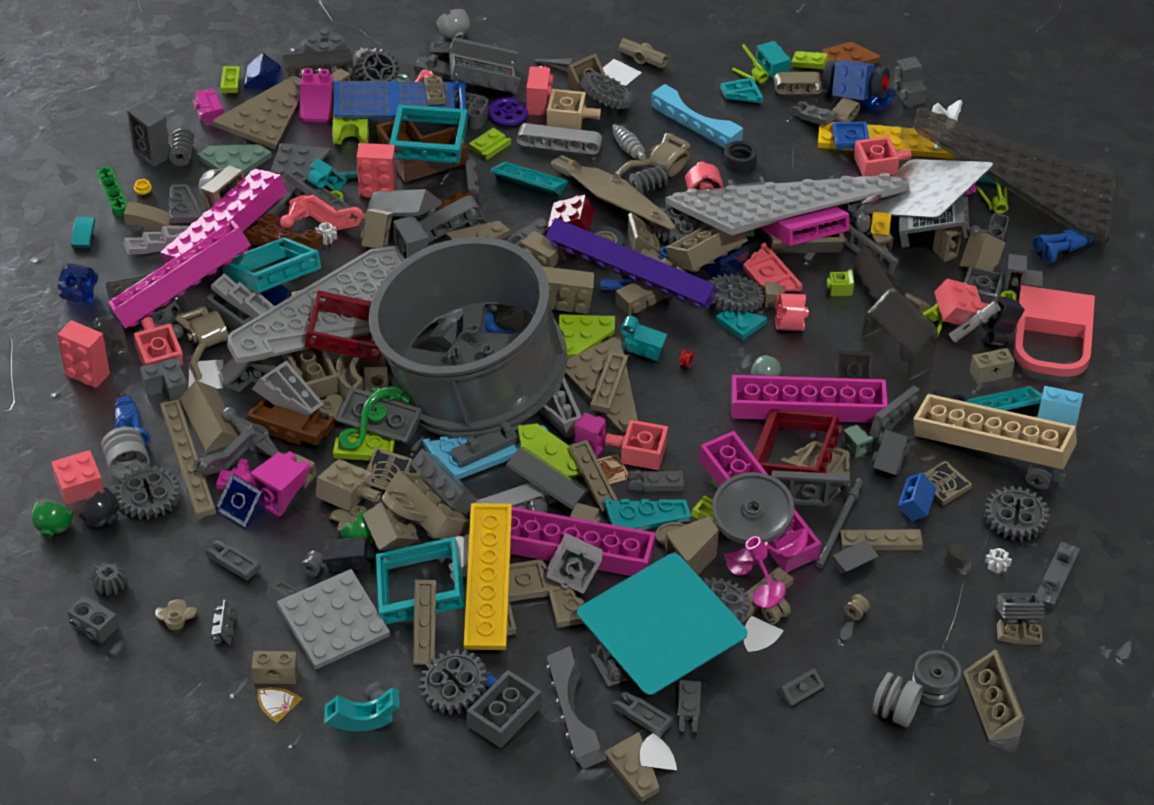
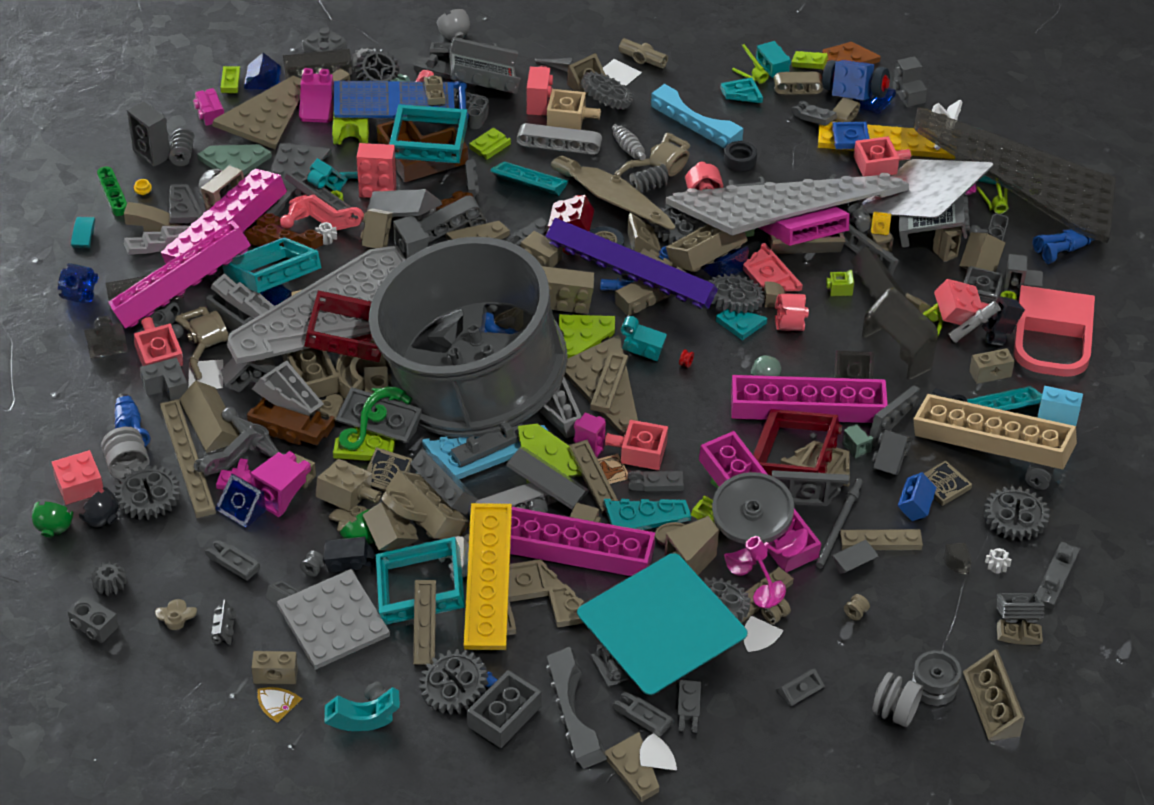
coral brick [57,320,110,388] -> none
dark purple plate [488,97,529,126] -> none
light grey brick [547,533,603,594] -> none

